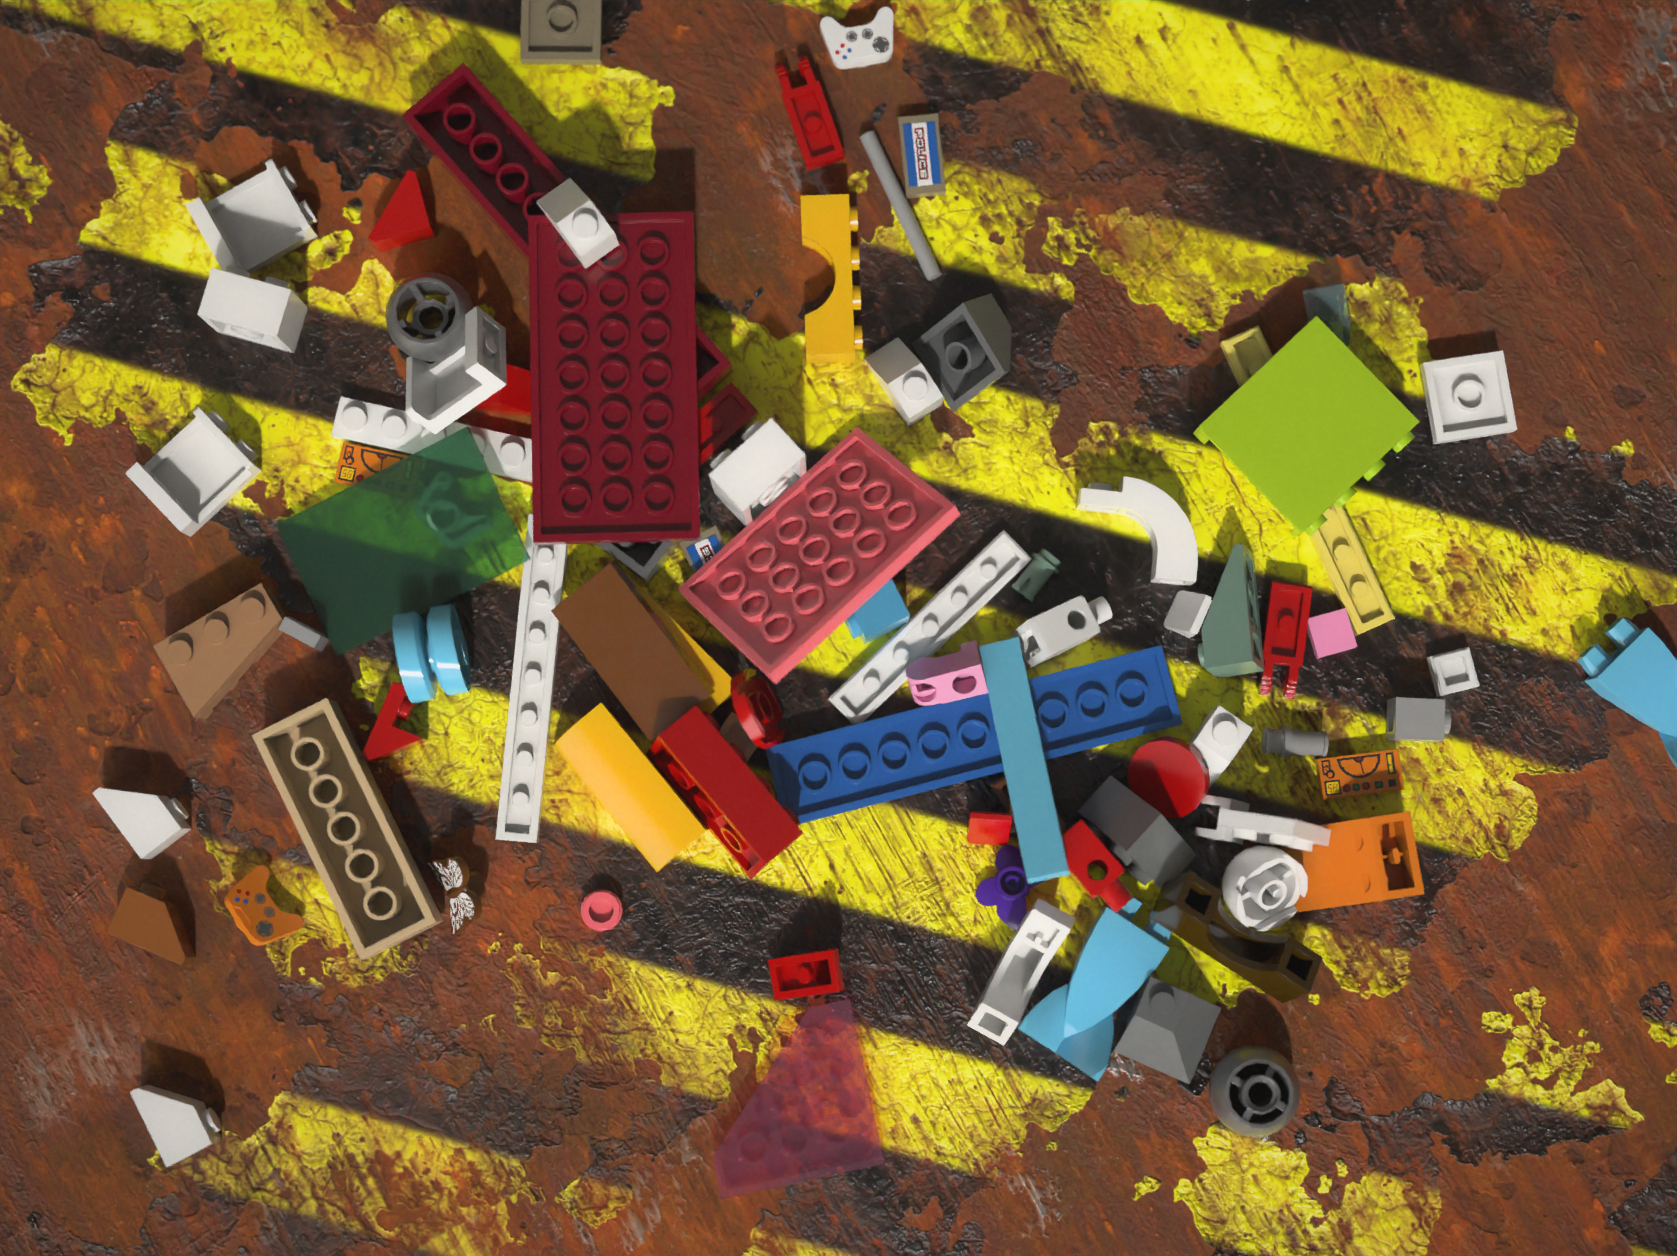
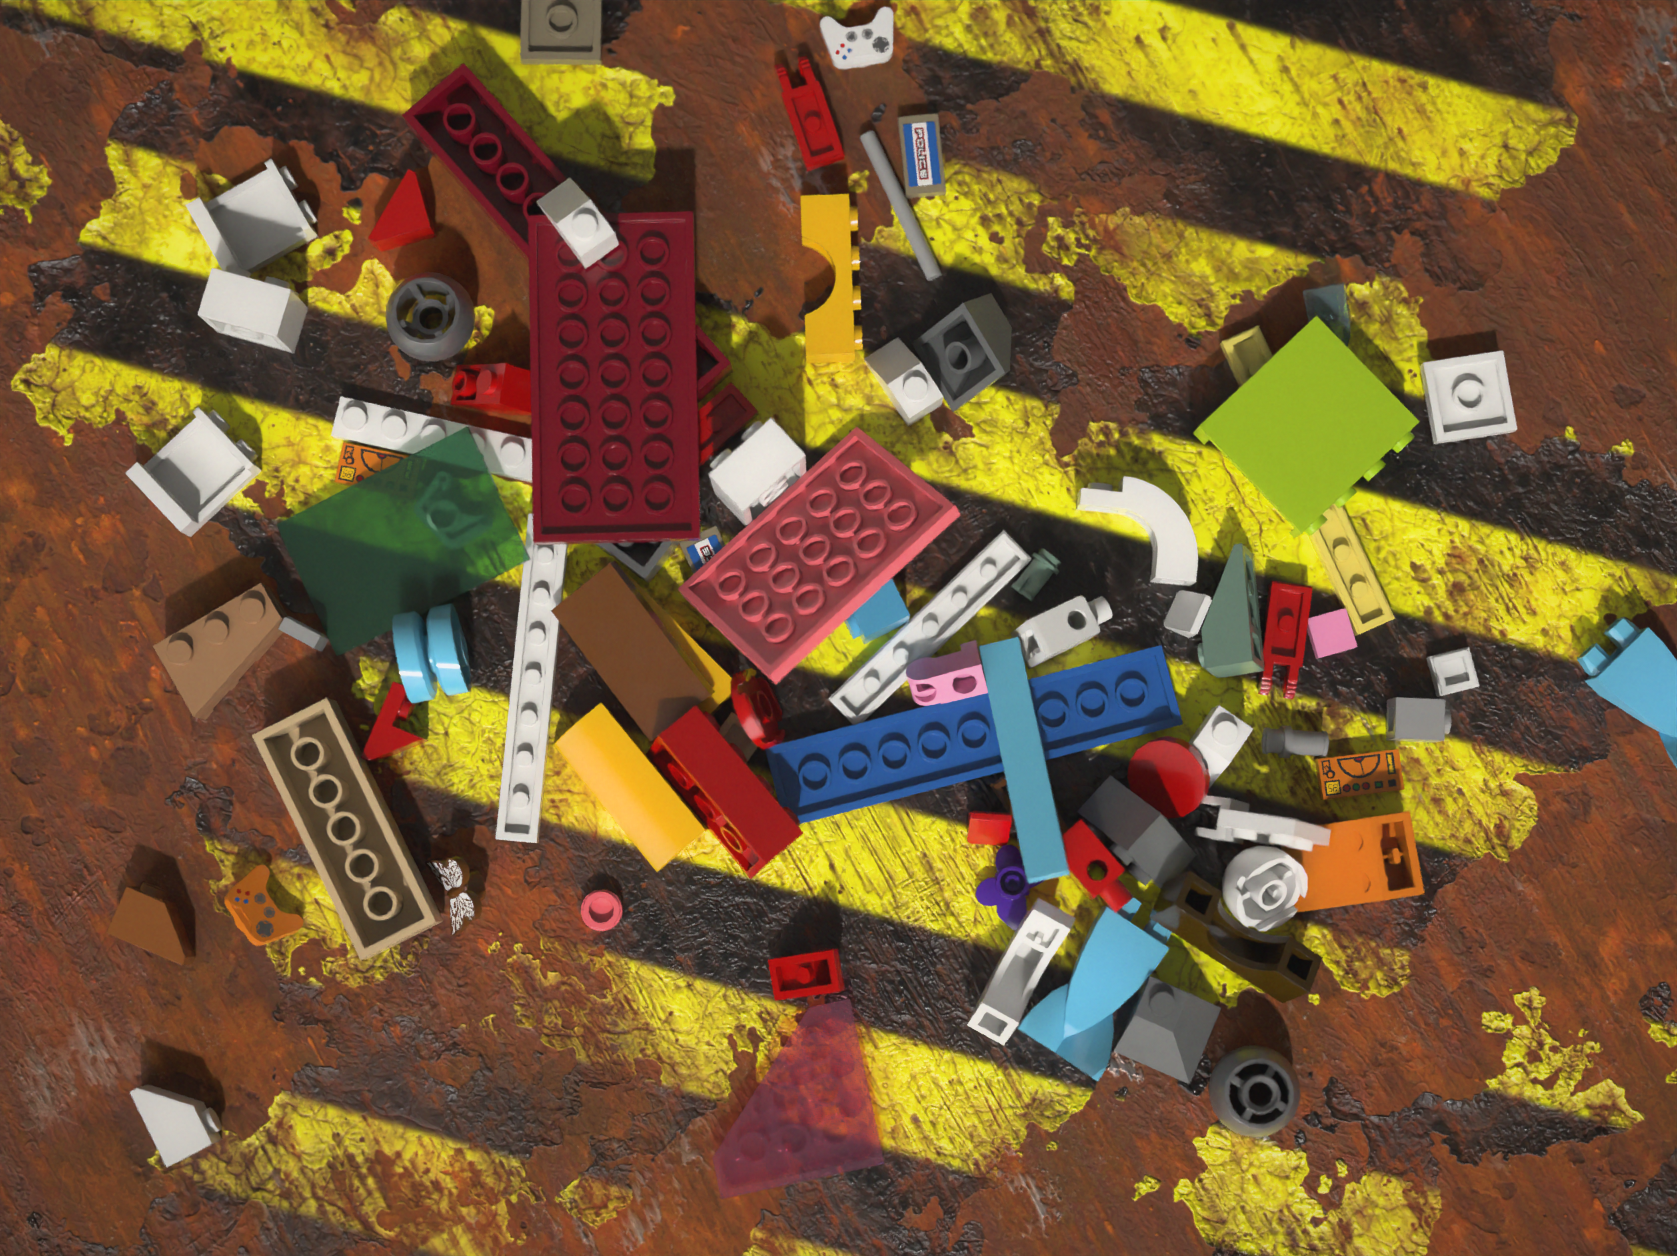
white slope [92,788,191,859] -> none
white panel [406,306,507,434] -> none

